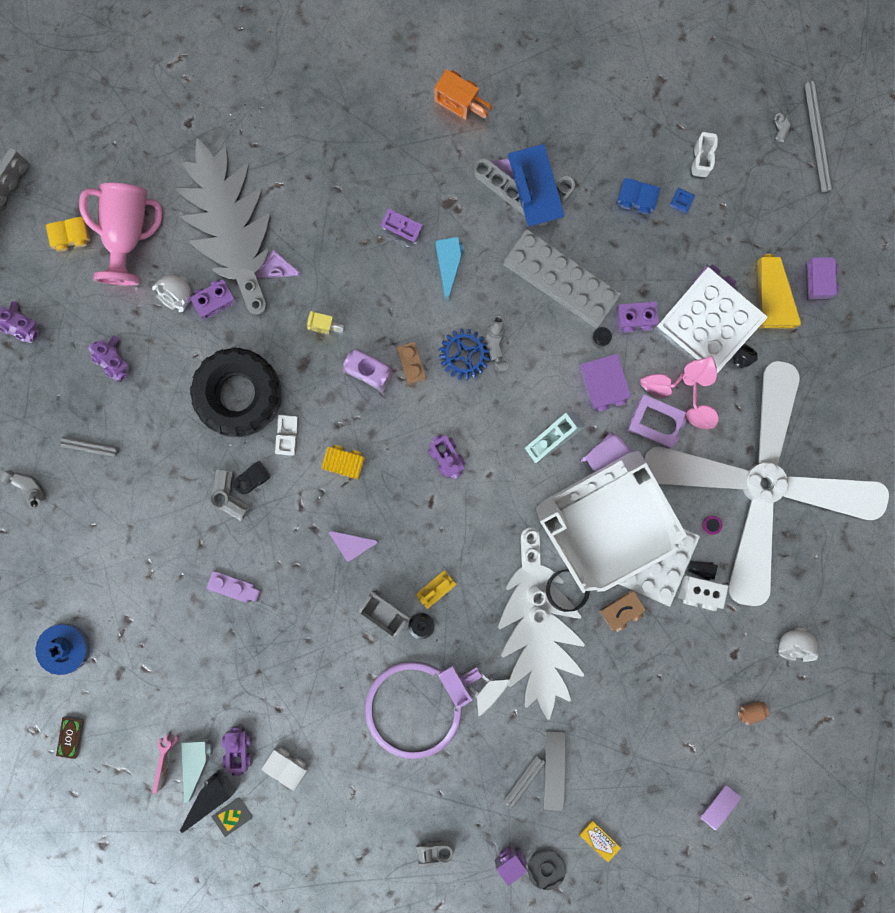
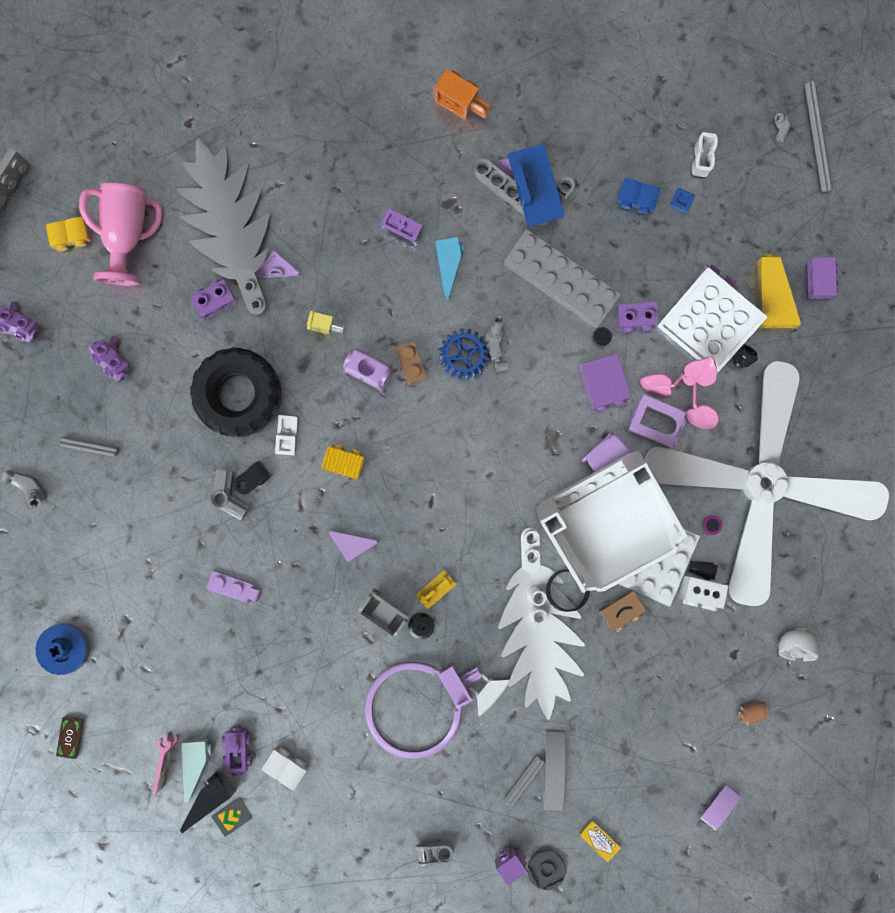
white cylinder [152,274,192,312] -> none
medium lavender brick [428,434,466,480] -> none
light aqua slope [525,412,586,463] -> none

